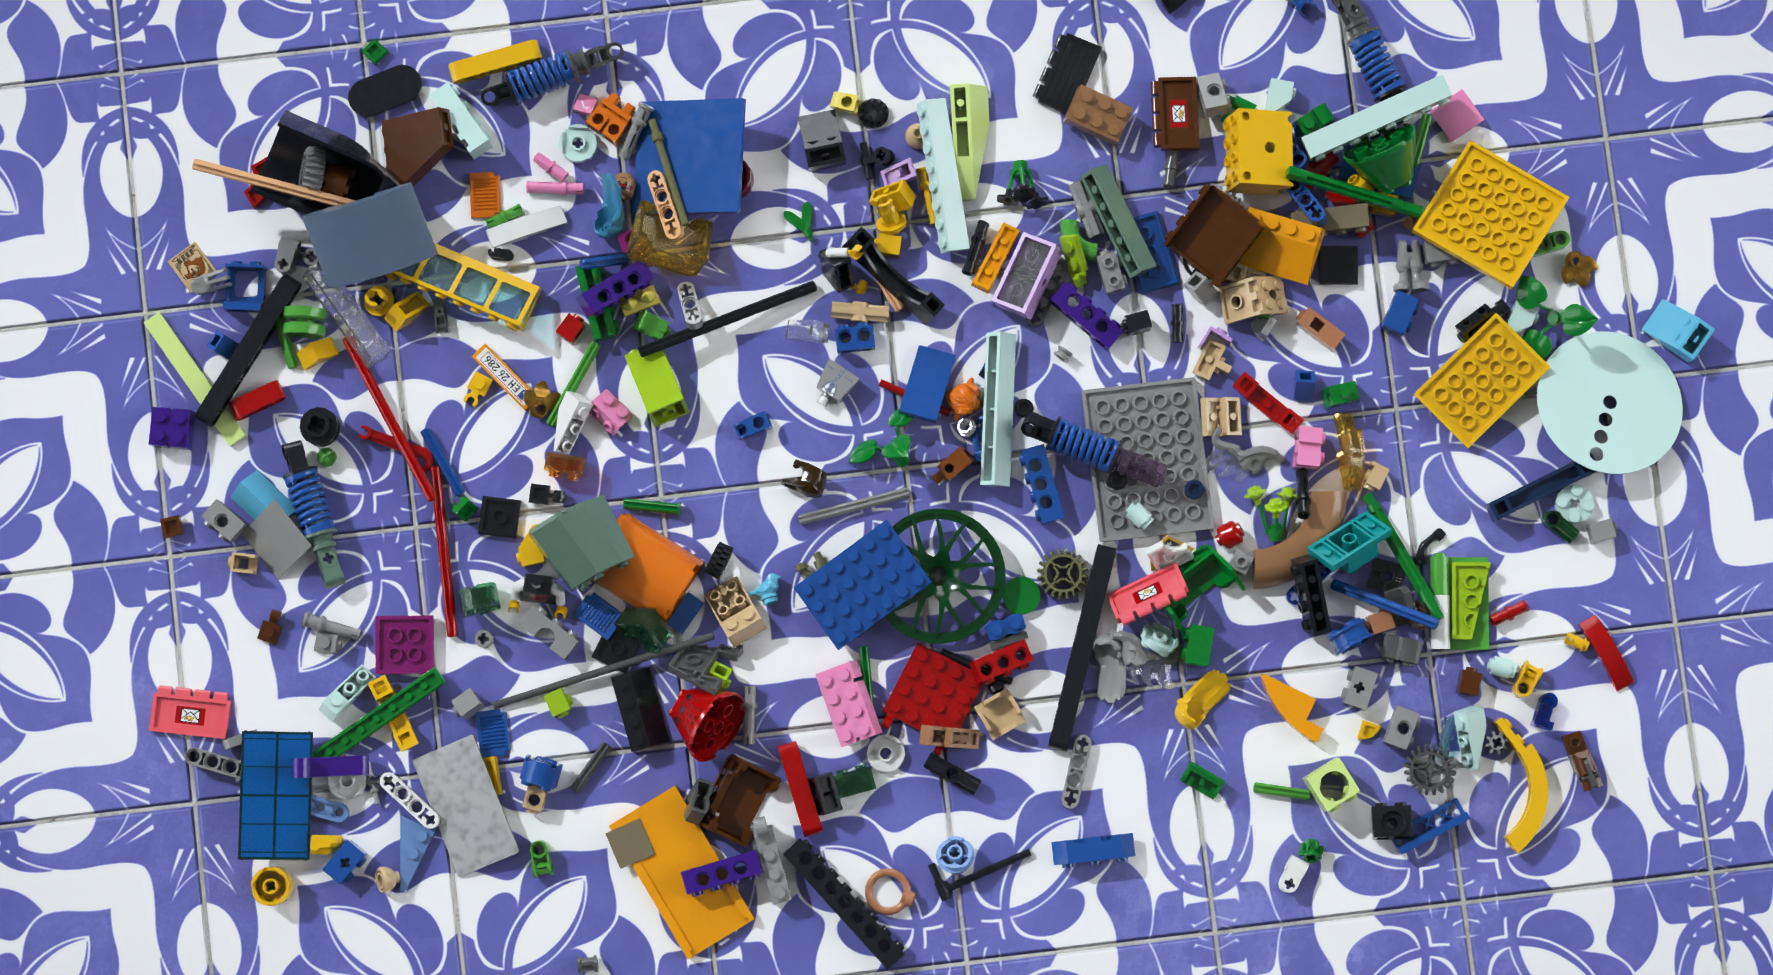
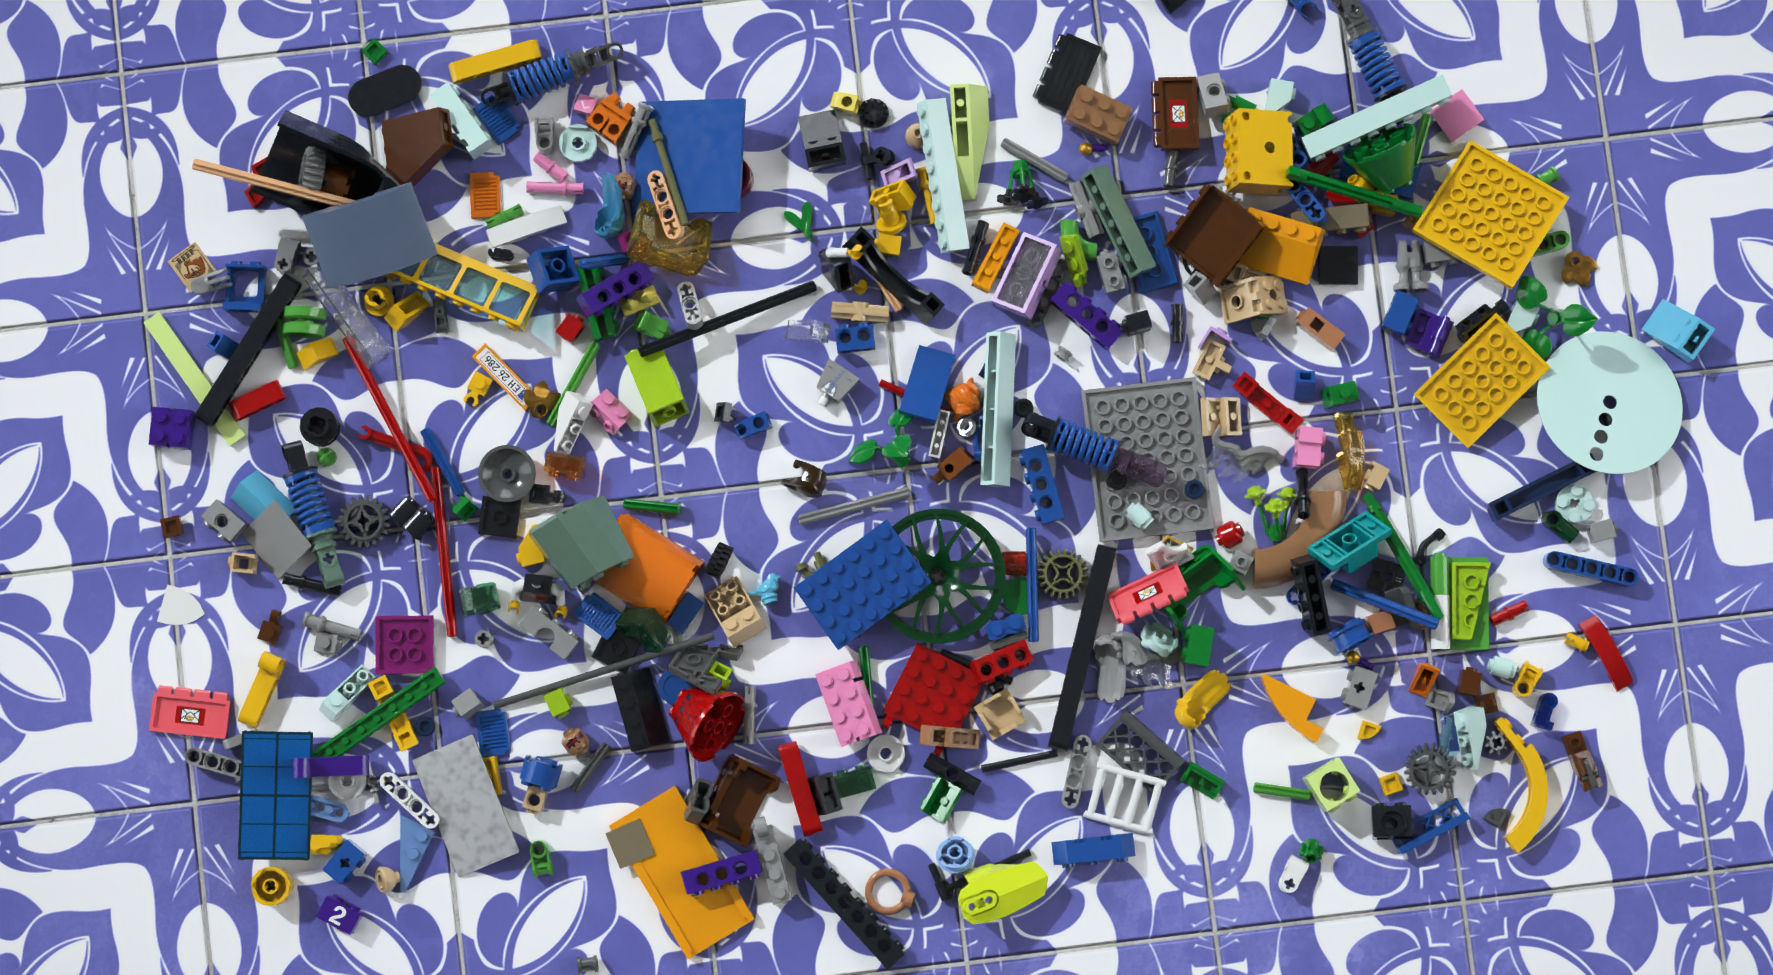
dark grey brick [1379,633,1423,668] -> none
light grey brick [1382,706,1421,750] -> none
none -> white sticker [157,585,205,625]
none -> yellow beam [238,651,286,729]
none -> black pin [282,572,342,597]
none -> dark purple brick [316,894,364,935]
none -> dark grey gear [337,495,392,548]
none -> black brick [389,497,434,540]
none -> dark blue tile [416,717,436,736]
none -> blue window [472,95,521,146]
none -> dark grey dish [478,445,536,502]
none -> blue brick [526,245,581,294]
none -> light grey piece [534,117,555,155]
none -> medium nougat head [561,727,590,757]
none -> blue piece [658,671,692,704]
none -> black tile [714,402,737,423]
none -> green bracket [920,776,964,824]
none -> white piece [928,409,951,458]
none -> neon yellow piece [958,861,1048,924]
none -> black bar [981,750,1058,773]
none -> light grey axle [1000,138,1069,183]
none -> clear red brick [1002,551,1027,576]
none -> blue axle [1026,528,1039,642]
none -> piece [1079,142,1108,156]
none -> white bar [1083,762,1167,835]
none -> dark grey fence [1096,709,1185,793]
none -> piece [1346,650,1374,670]
none -> yellow tile [1378,772,1404,796]
none -> dark purple plate [1403,308,1454,358]
none -> orange slope [1408,662,1440,698]
none -> light grey tile [1424,687,1455,714]
none -> reddish brown tile [1474,692,1498,714]
none -> dark grey tile [1483,808,1509,828]
none -> bright green bush [1535,166,1560,185]
none -> blue beam [1543,551,1639,587]

